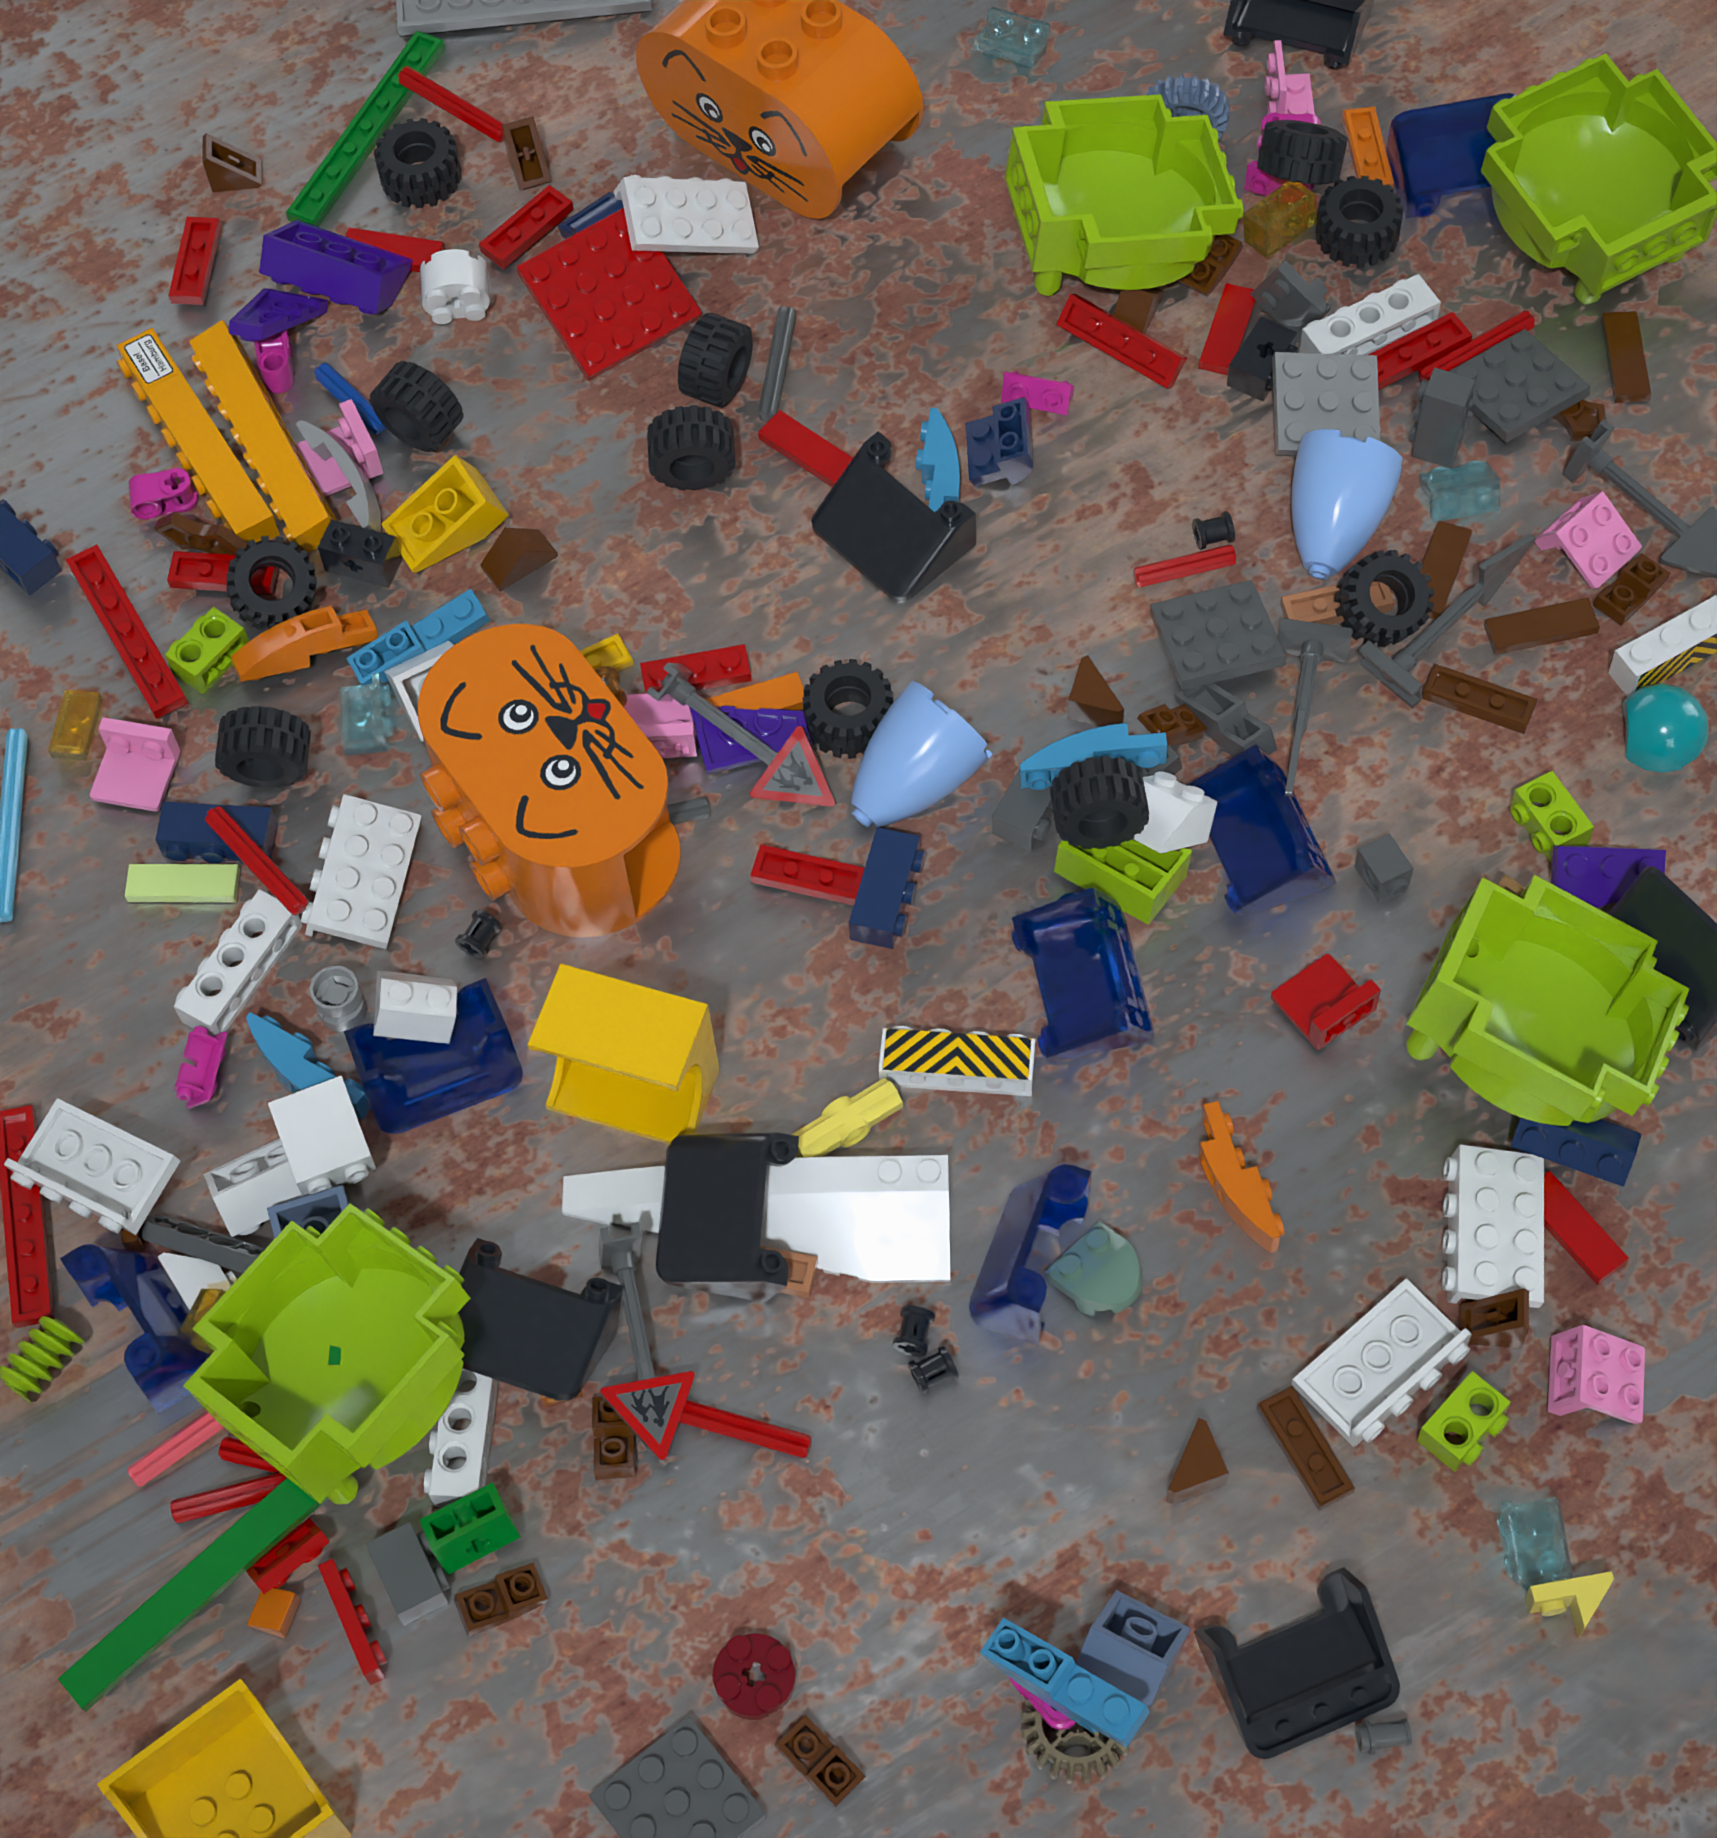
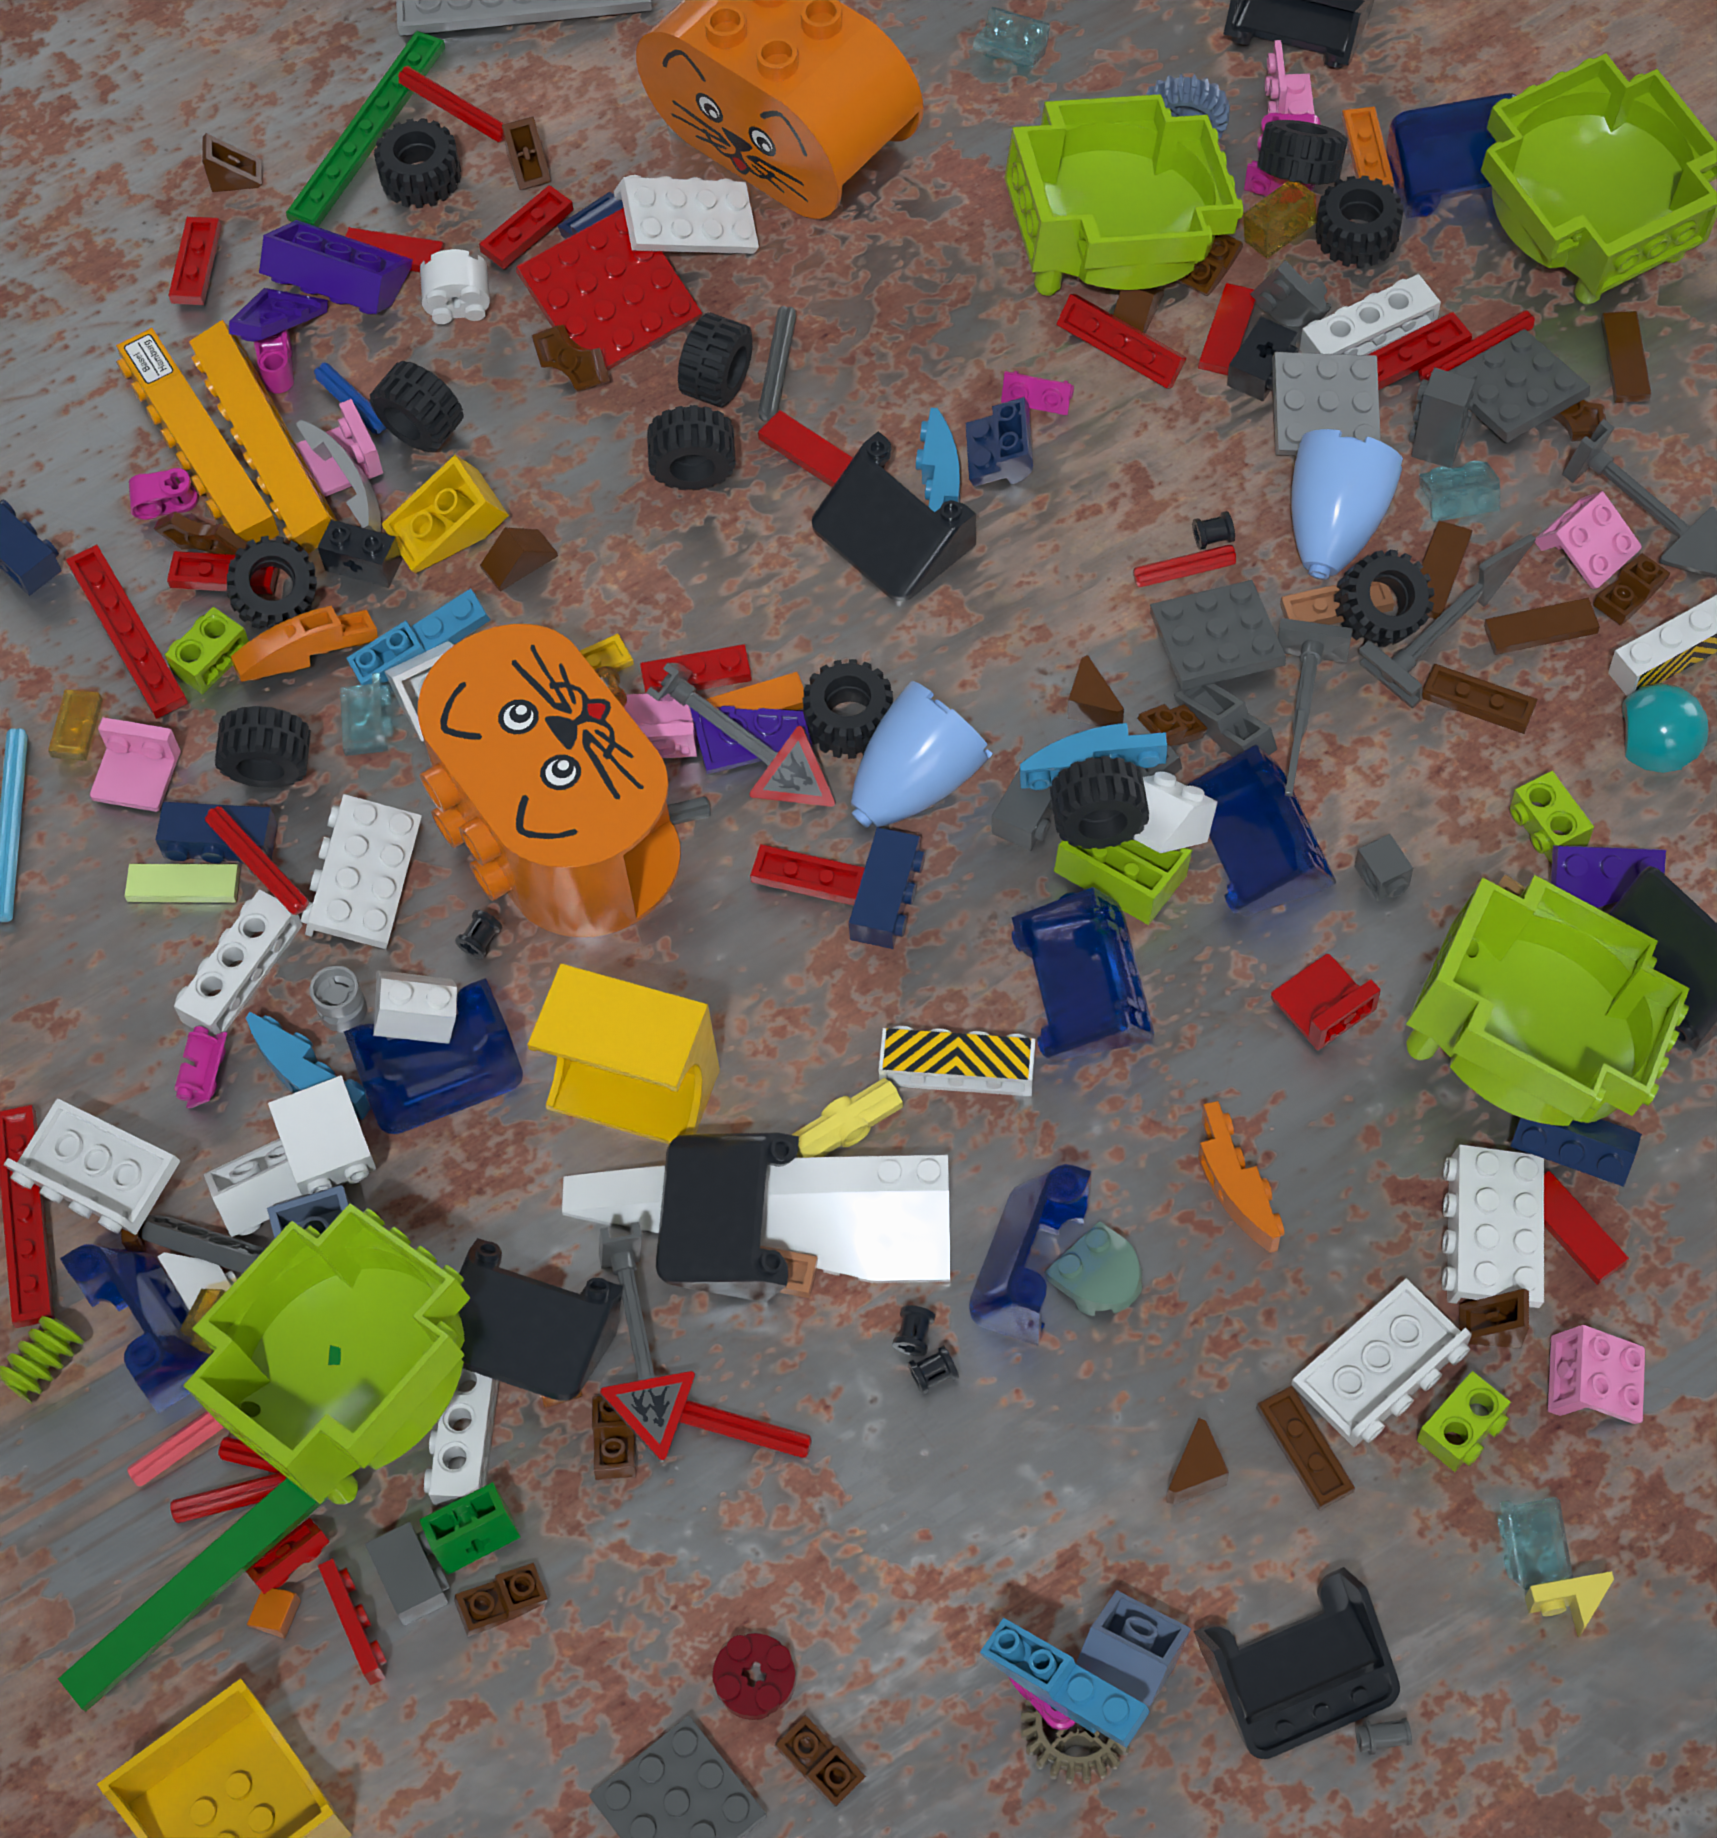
none -> reddish brown tile [531,325,610,391]

